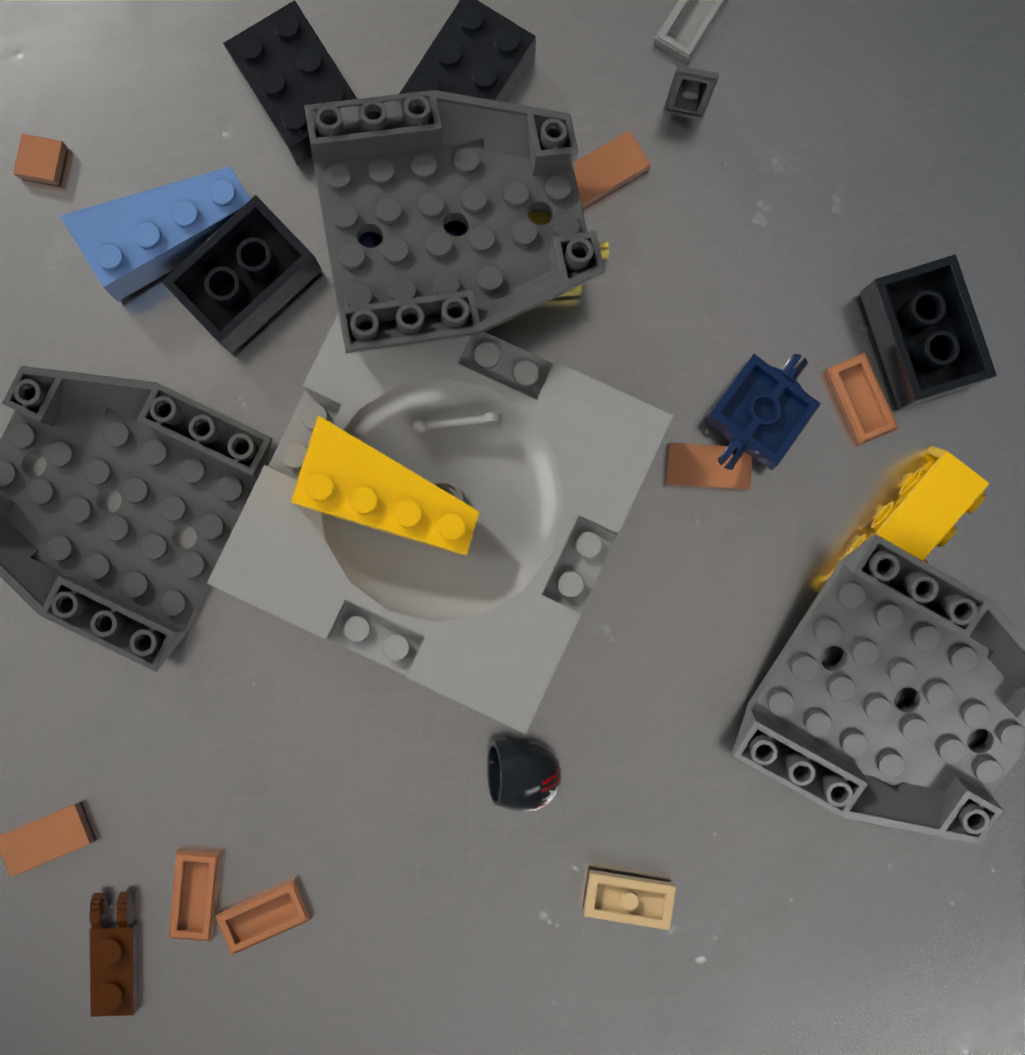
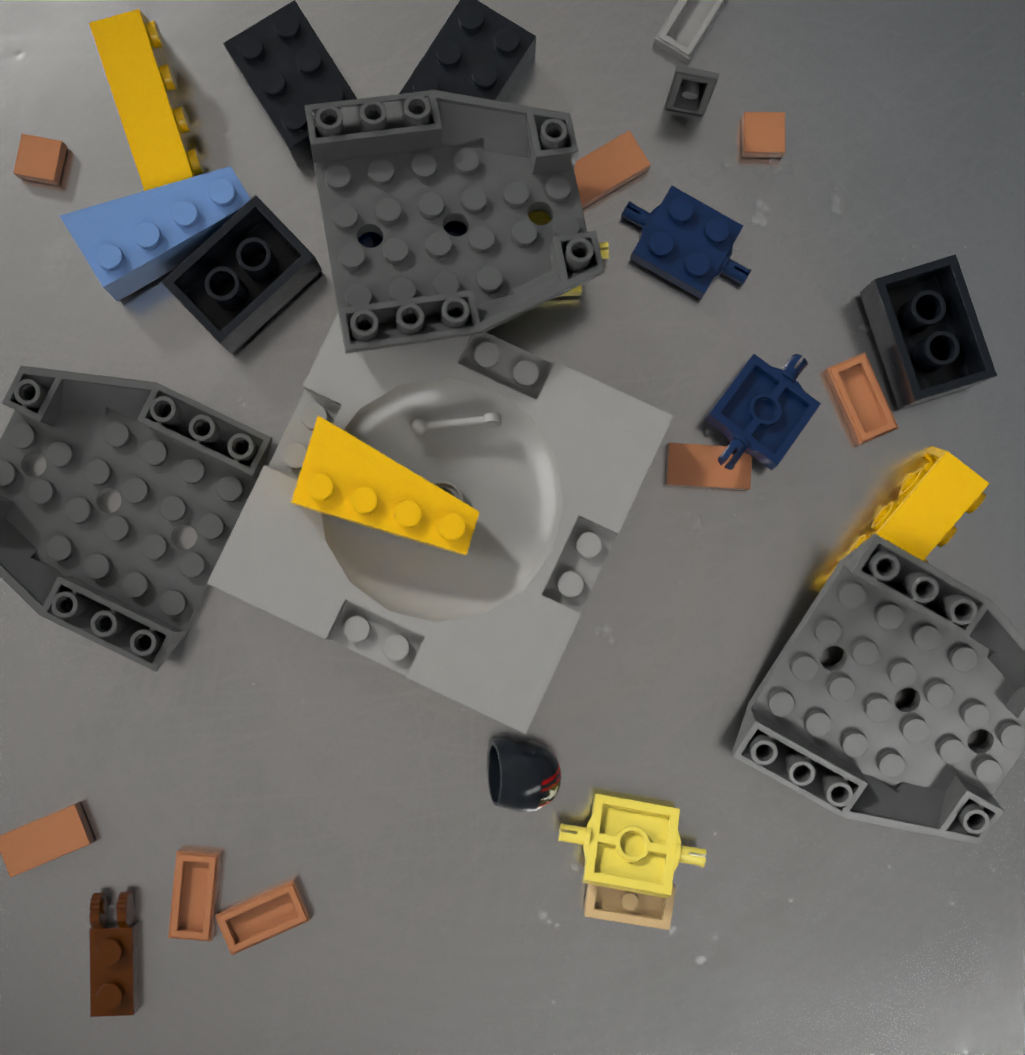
none -> yellow wedge [89,9,204,191]
none -> light yellow plate [558,794,707,898]
none -> dark blue plate [621,186,751,299]
none -> nougat tile [741,112,785,158]

